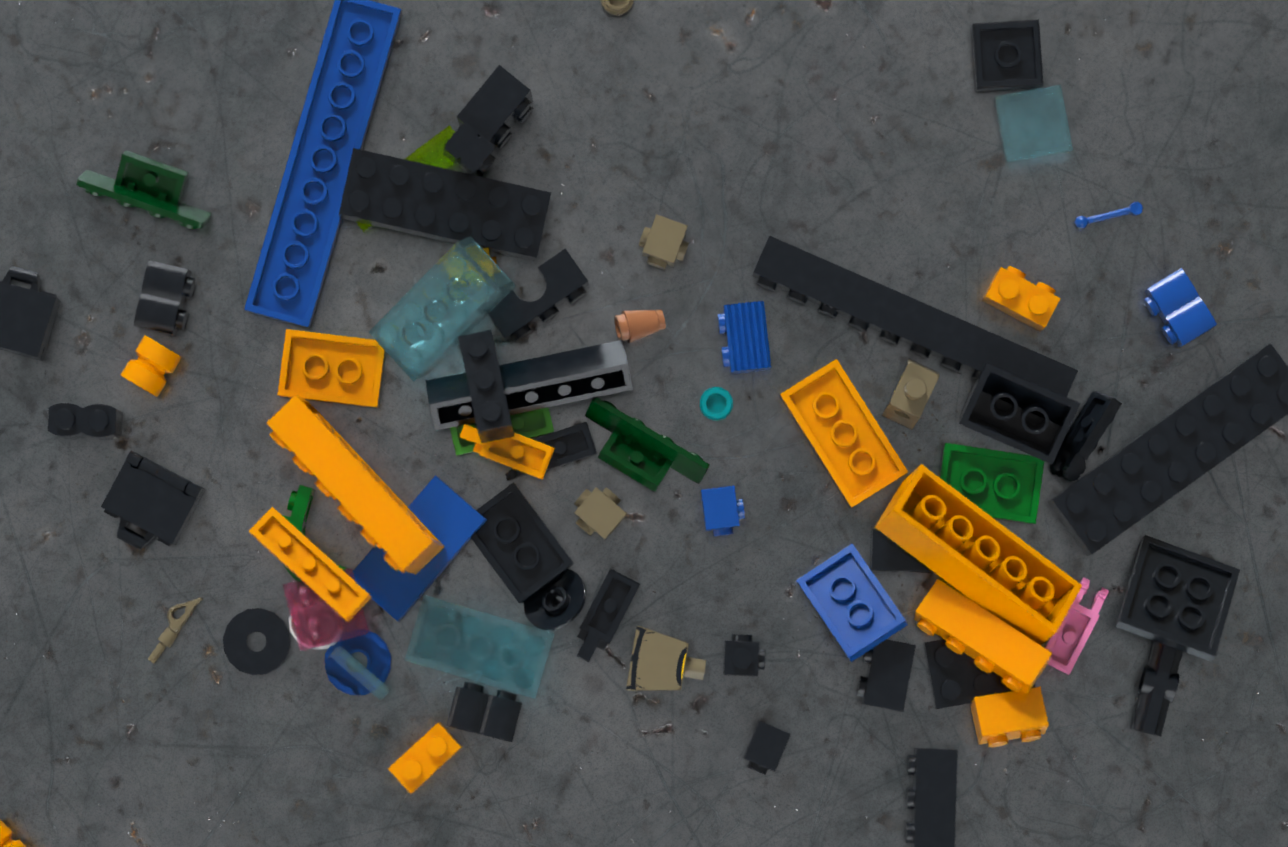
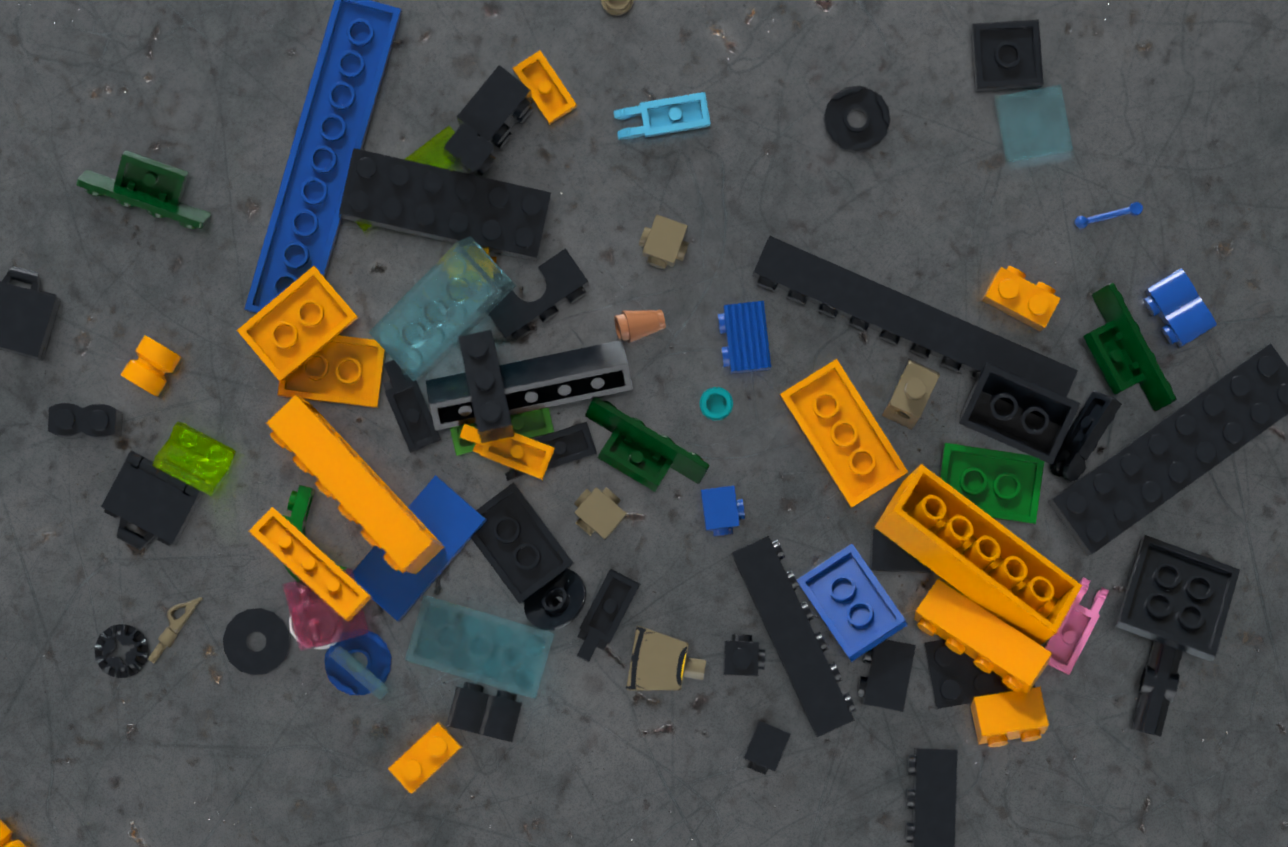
black brick [134,260,195,336] -> none
none -> black gear [94,624,149,678]
none -> clear neon green bracket [152,421,236,496]
none -> light orange plate [237,266,358,383]
none -> black hinge [383,359,441,453]
none -> light orange plate [512,50,577,125]
none -> medium azure hinge [614,92,711,140]
none -> black brick [731,535,857,737]
none -> black tile [823,85,890,153]
none -> dark green bracket [1083,283,1177,411]

